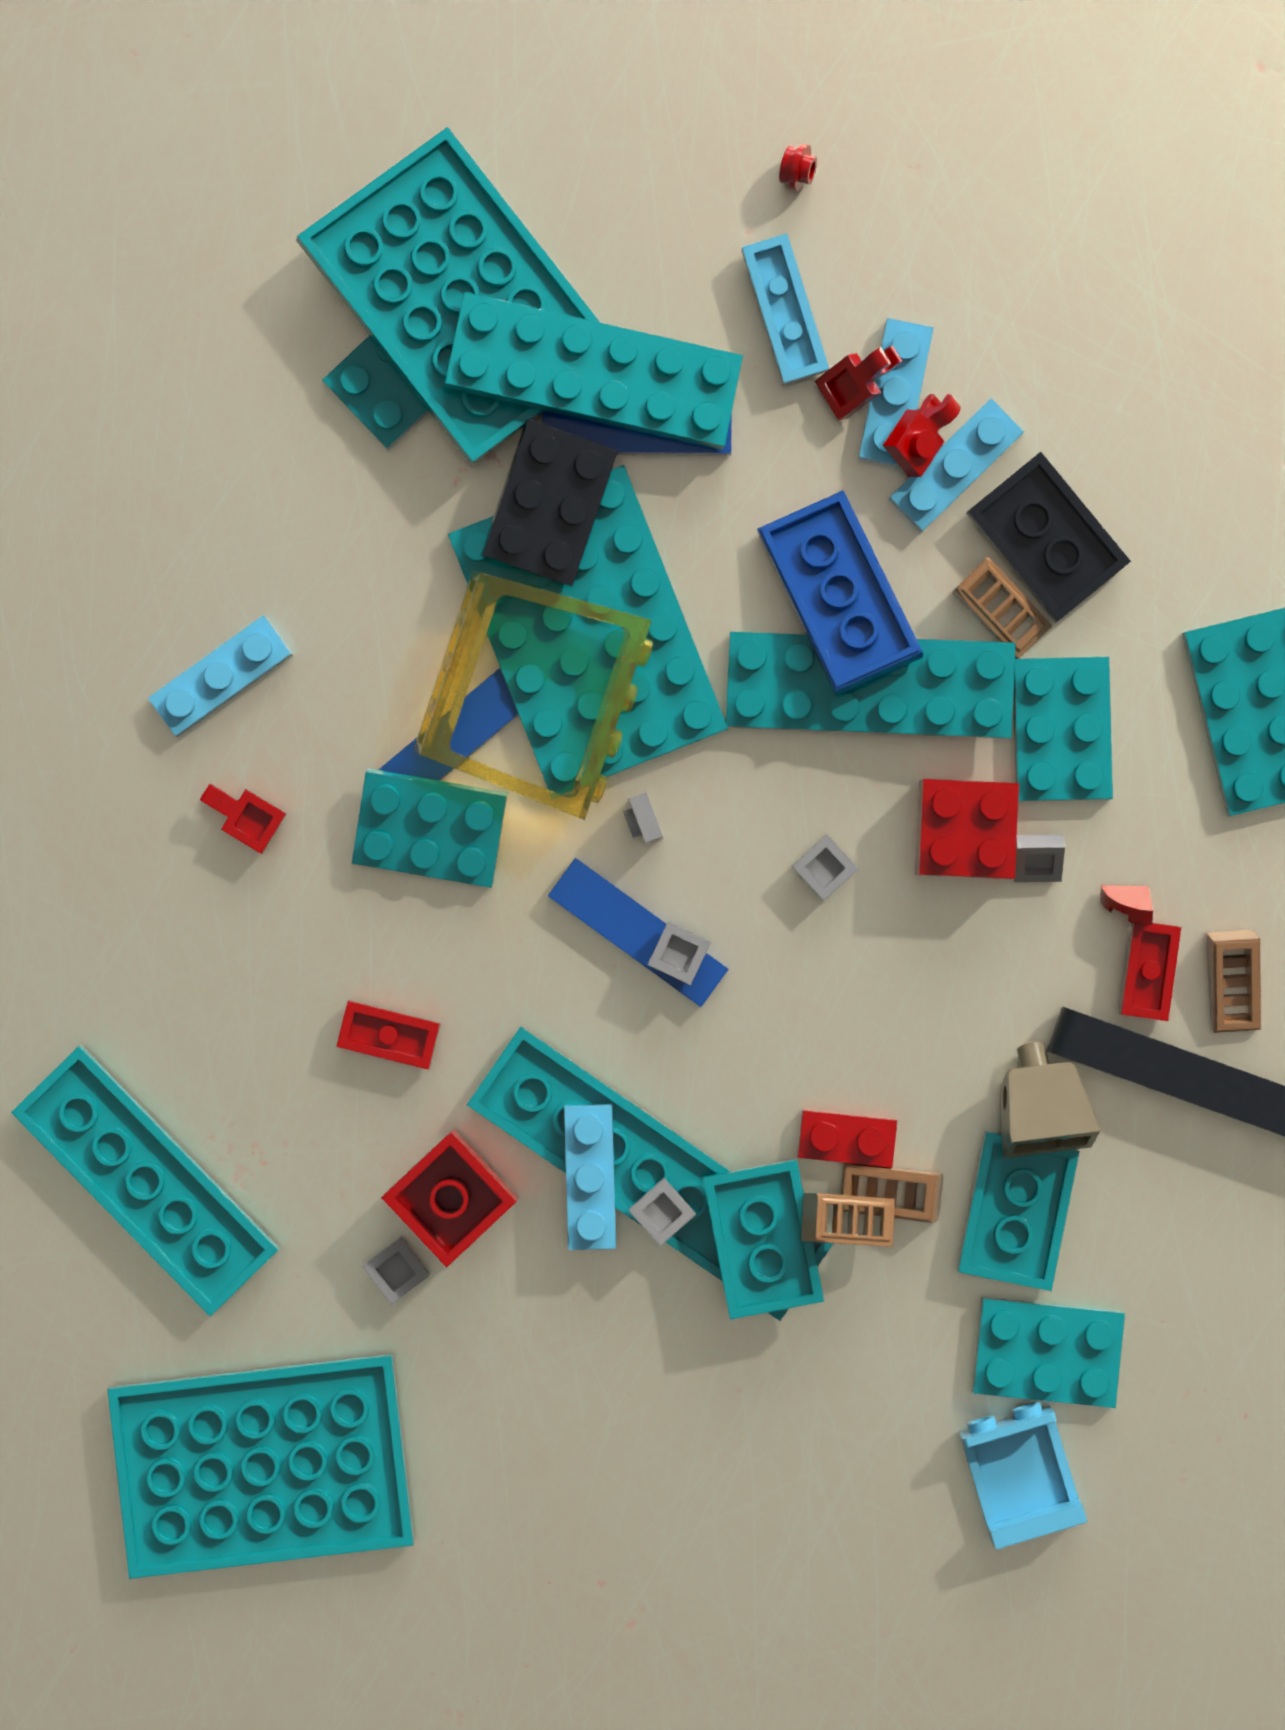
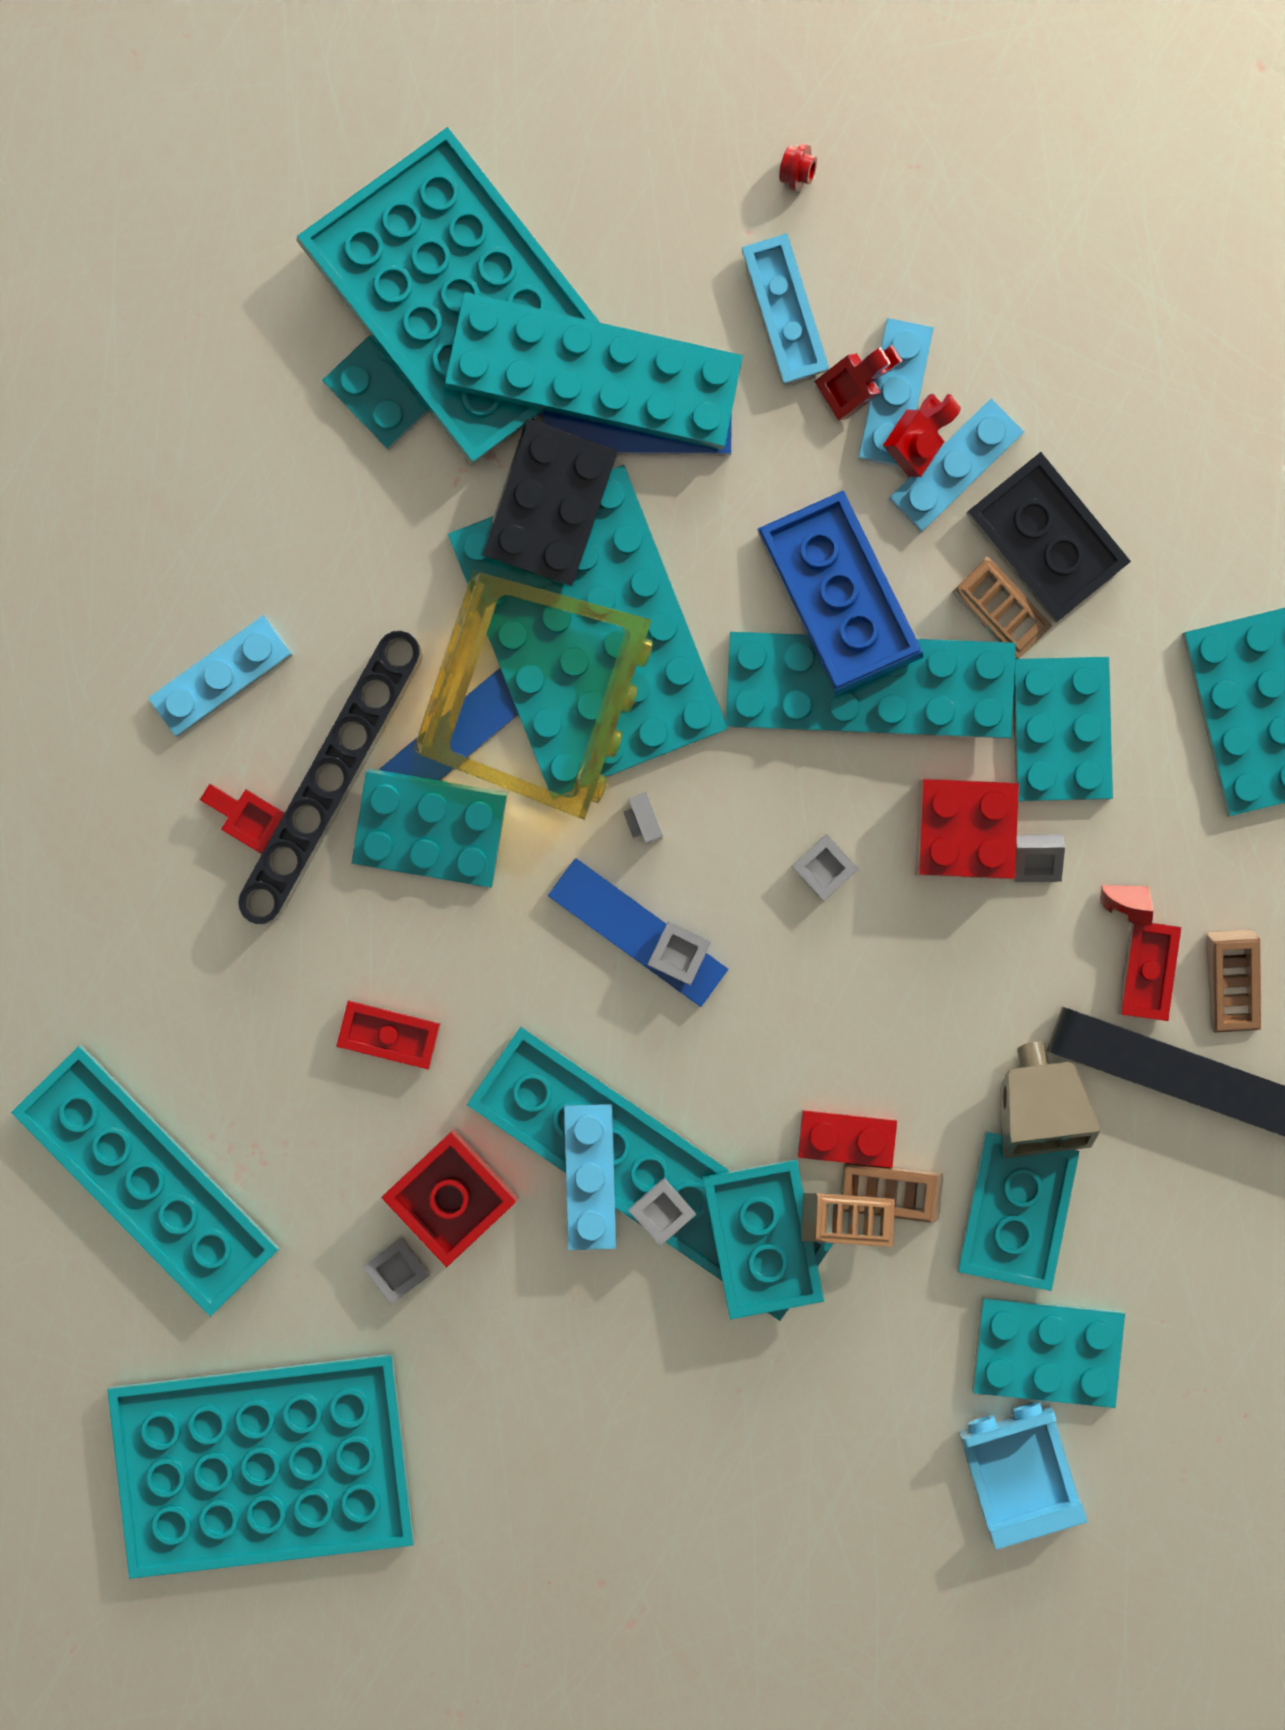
none -> black beam [238,631,423,924]

